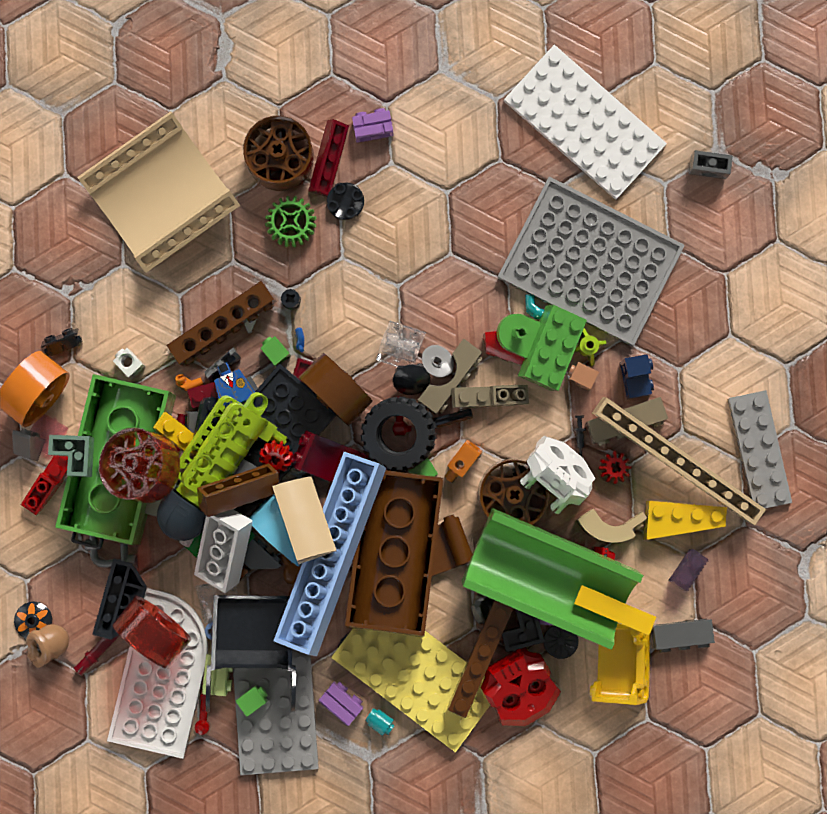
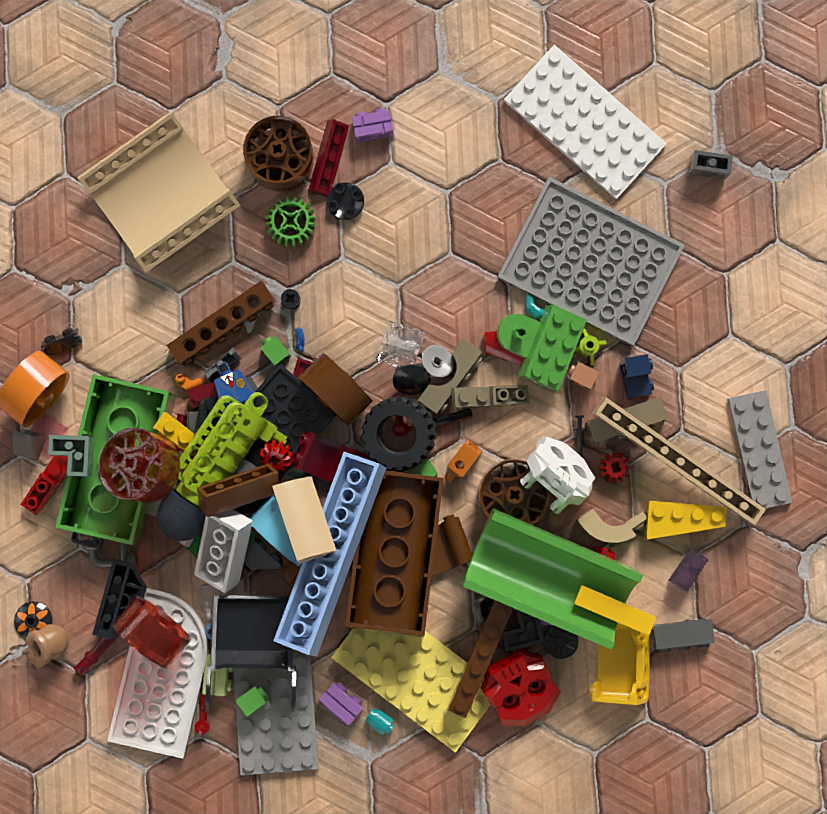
white brick [113,348,146,379] -> none

